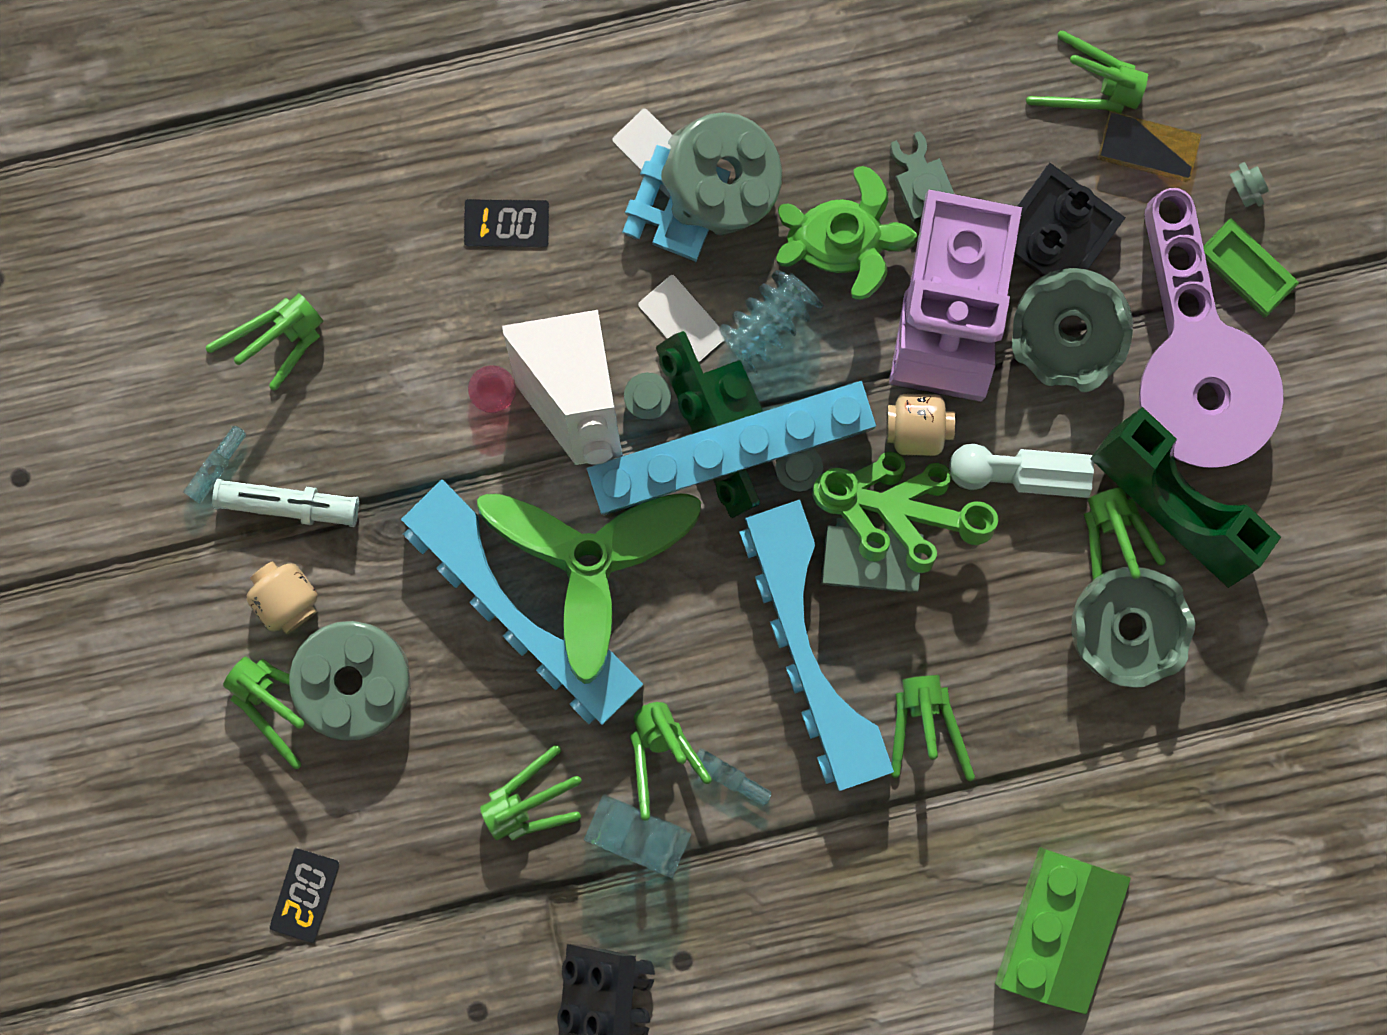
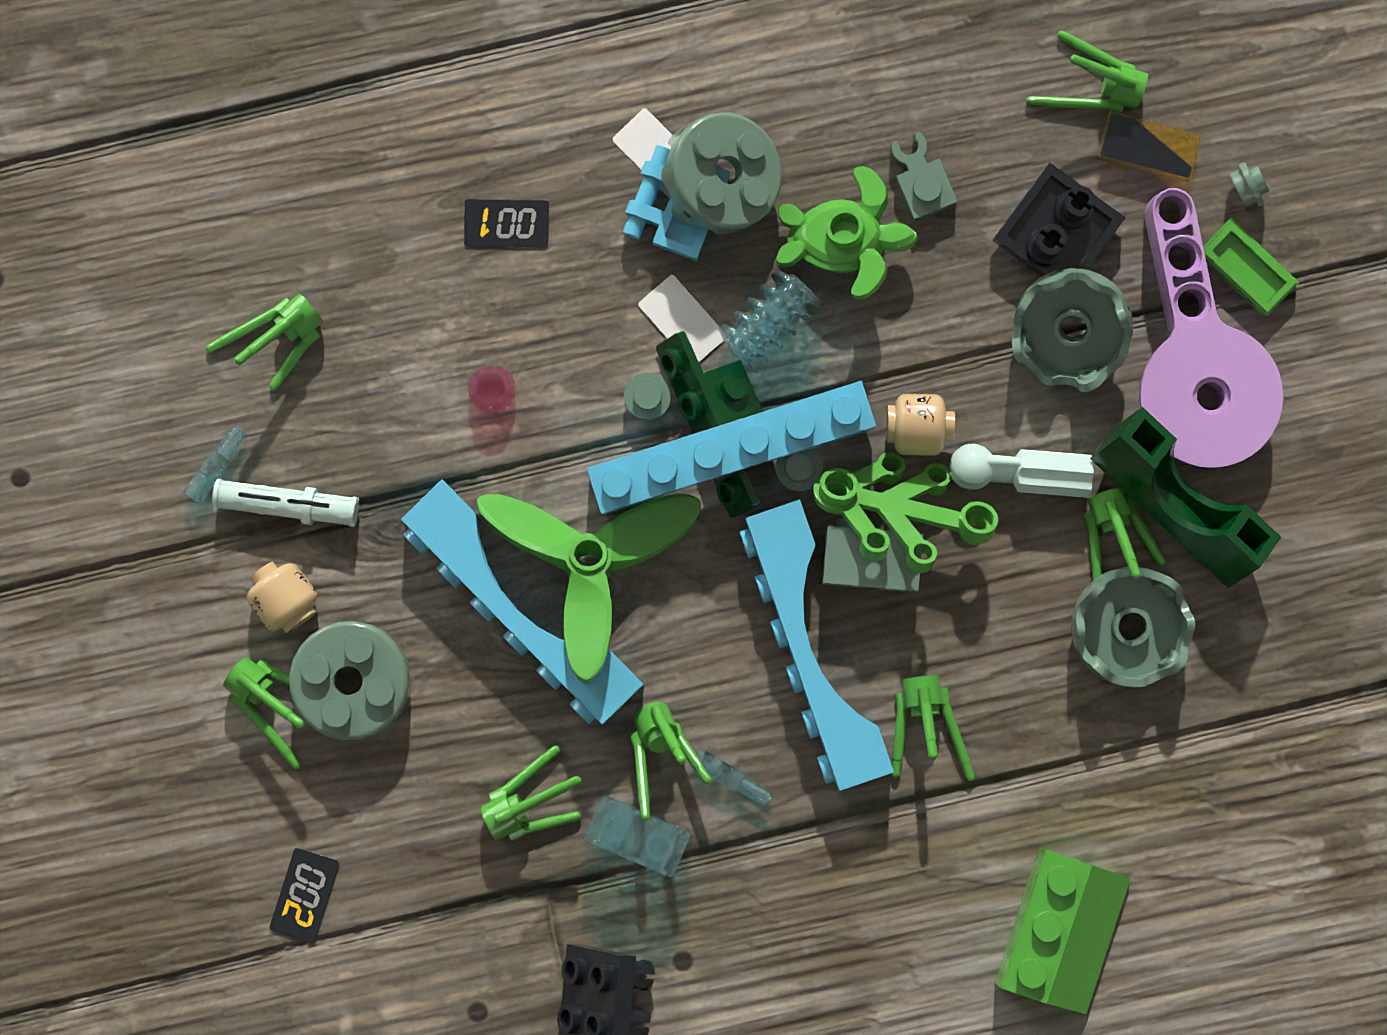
white slope [502,310,623,465] -> none
lavender piece [889,190,1022,402] -> none

